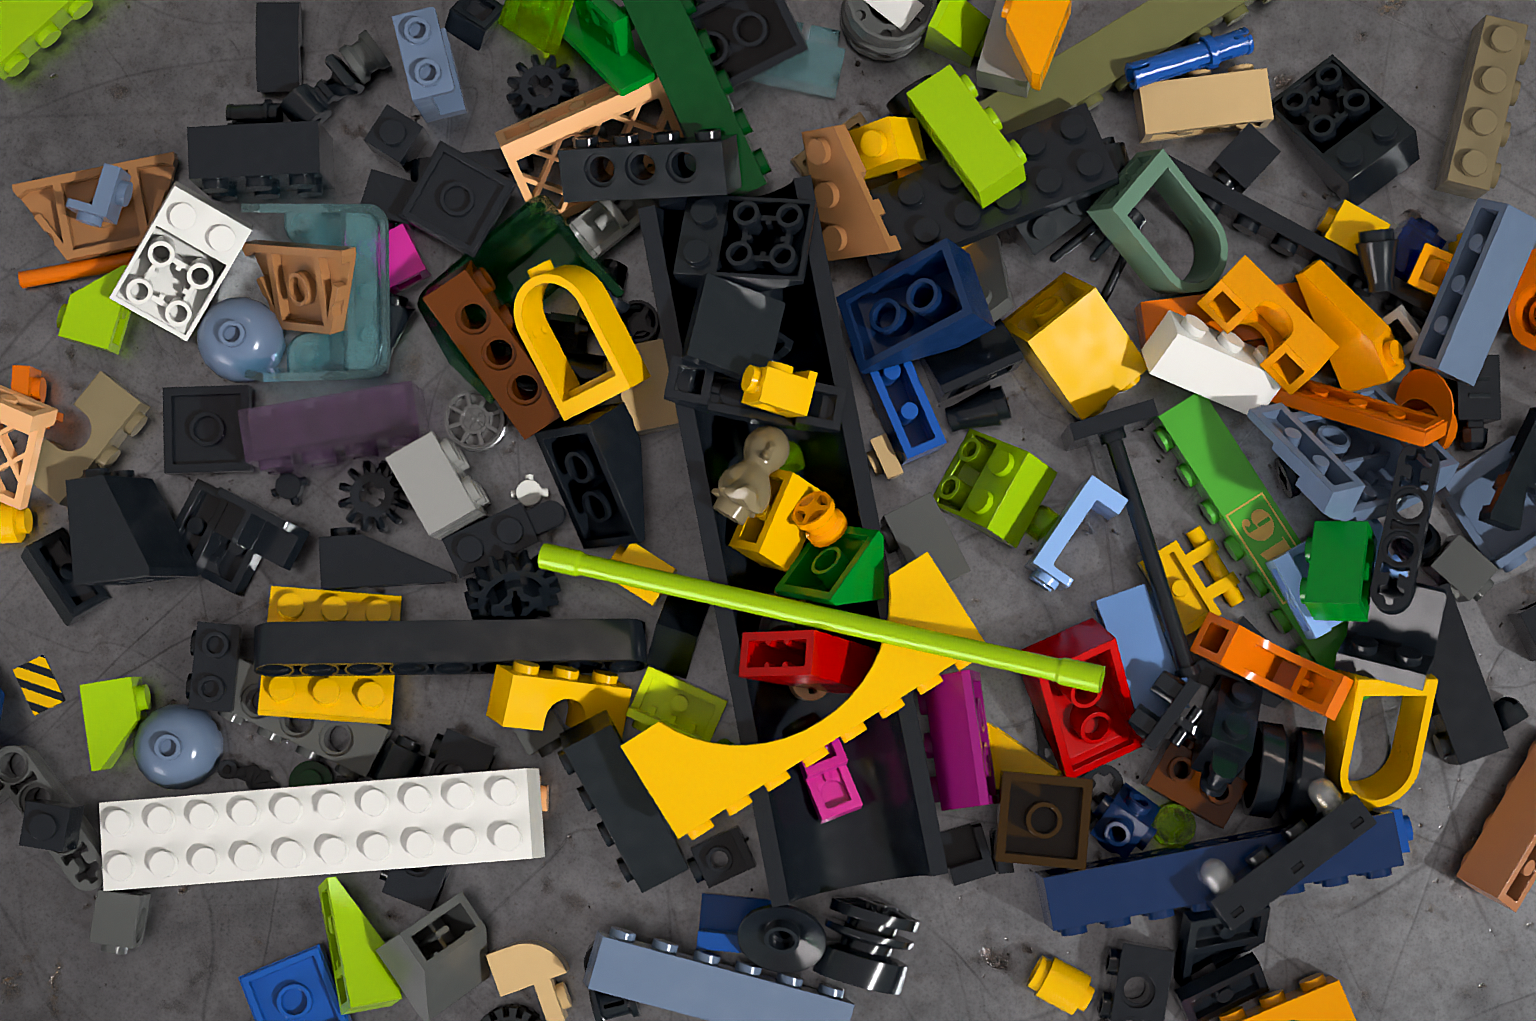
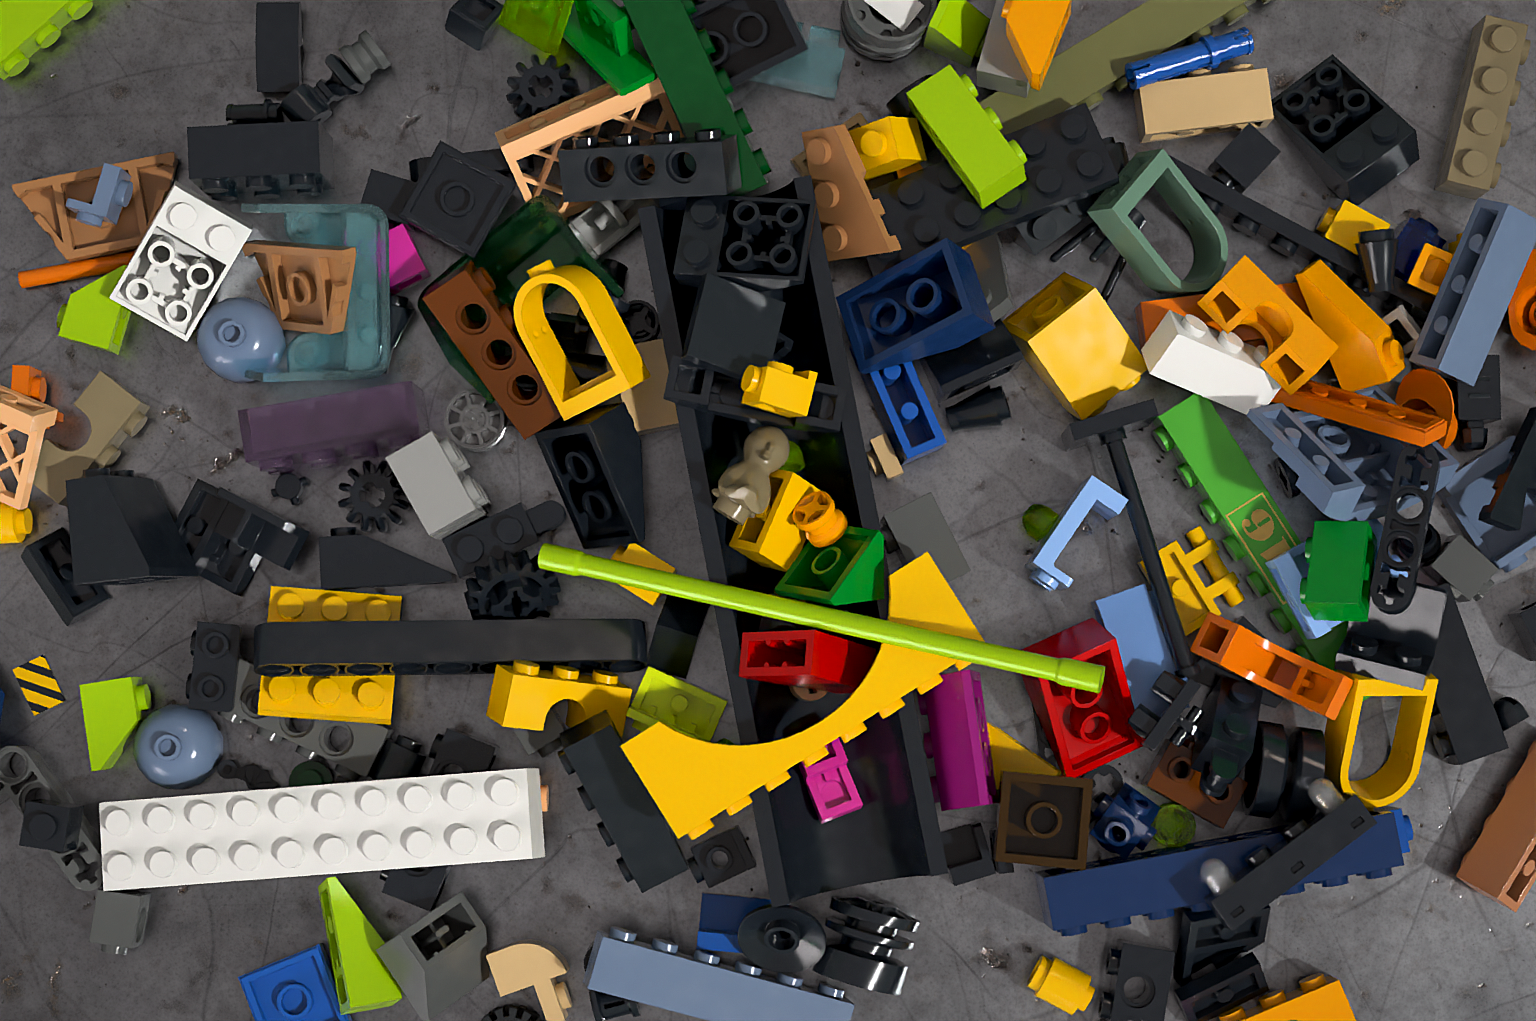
black plate [163,385,254,475] -> none
black brick [364,104,430,173] -> none
sand blue panel [392,7,467,123] -> none
white piece [511,474,549,510] -> none
lime slope [933,429,1057,548] -> none

